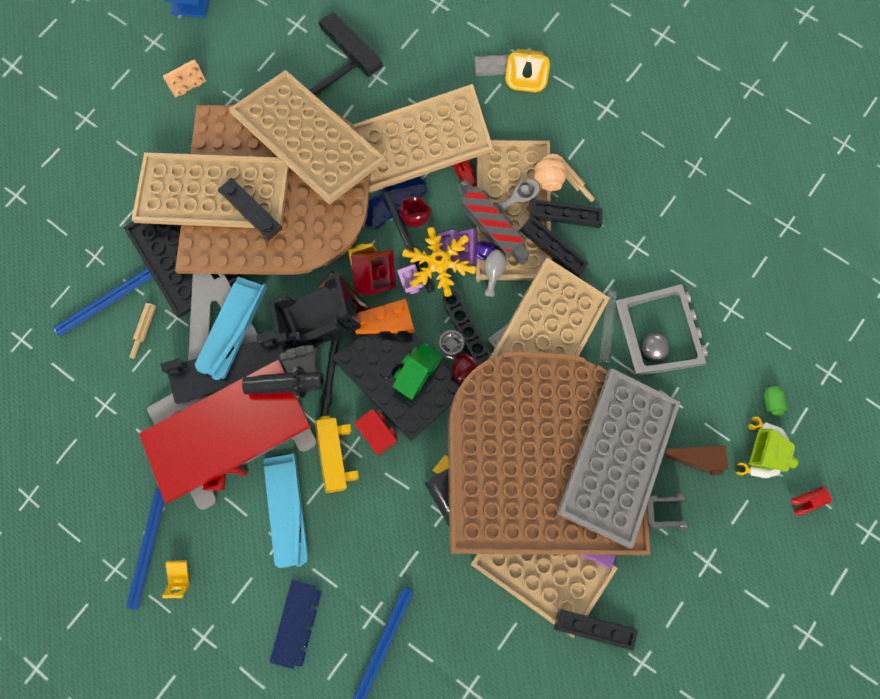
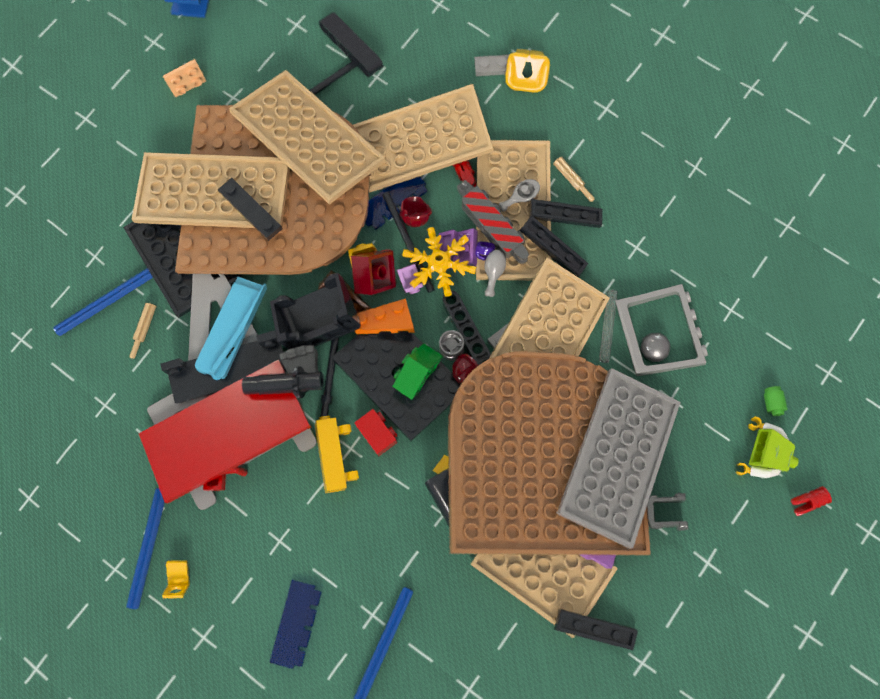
medium azure piece [264,452,309,568] -> none
light nougat hair [534,154,567,191] -> none
reddish brown slope [663,445,729,476] -> none

